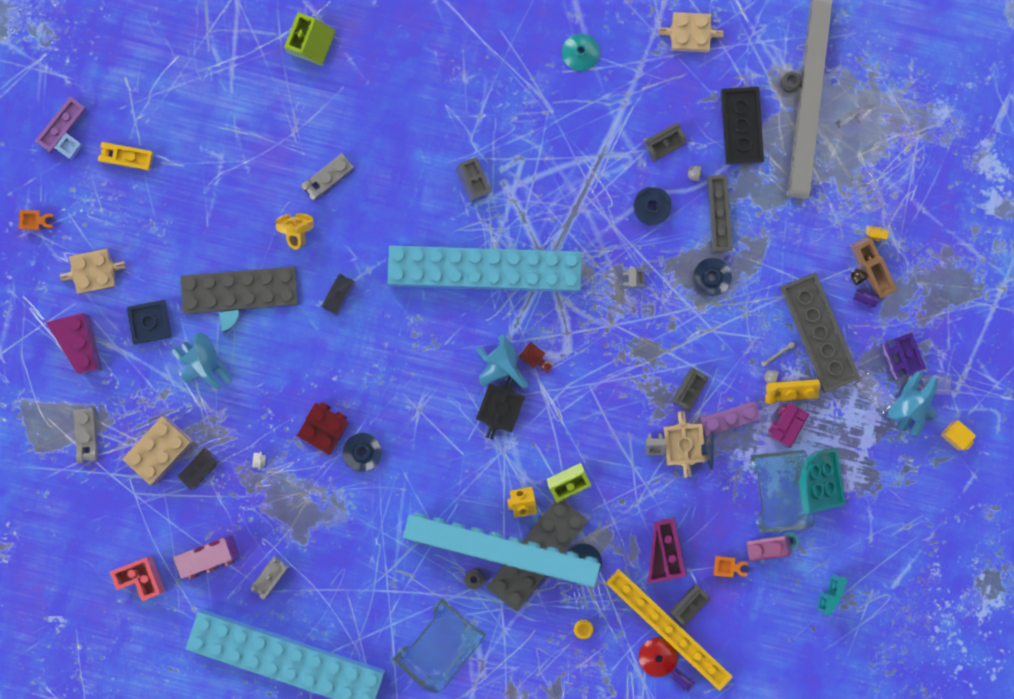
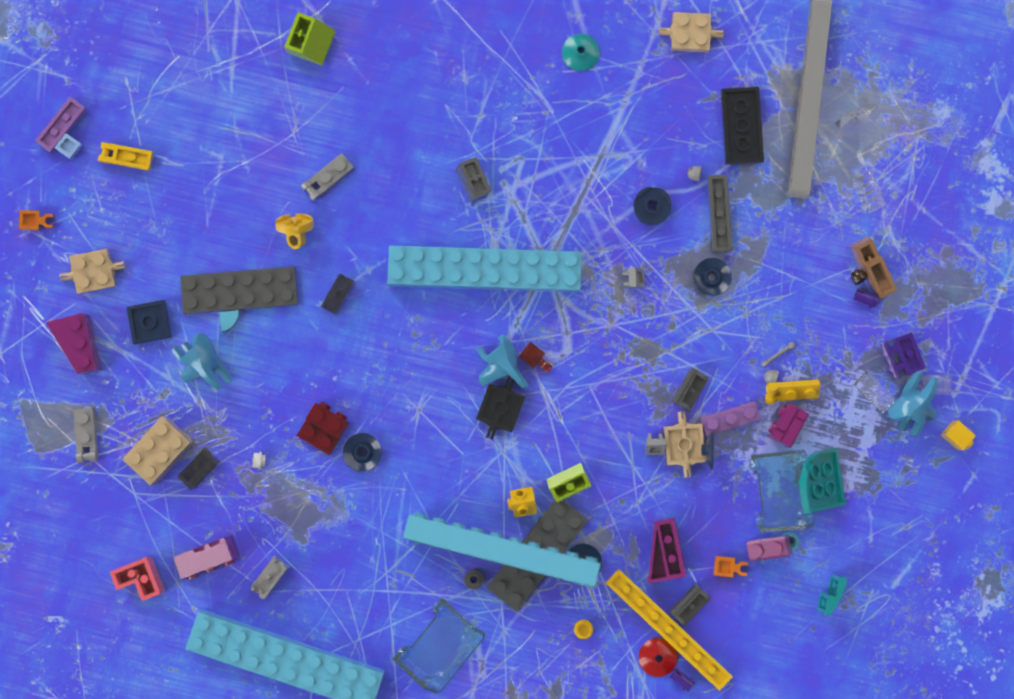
dark grey hinge [643,122,686,162] -> none
dark grey plate [779,272,861,393] -> none
dark grey plate [782,72,801,91] -> none
yellow plate [865,225,889,241] -> none

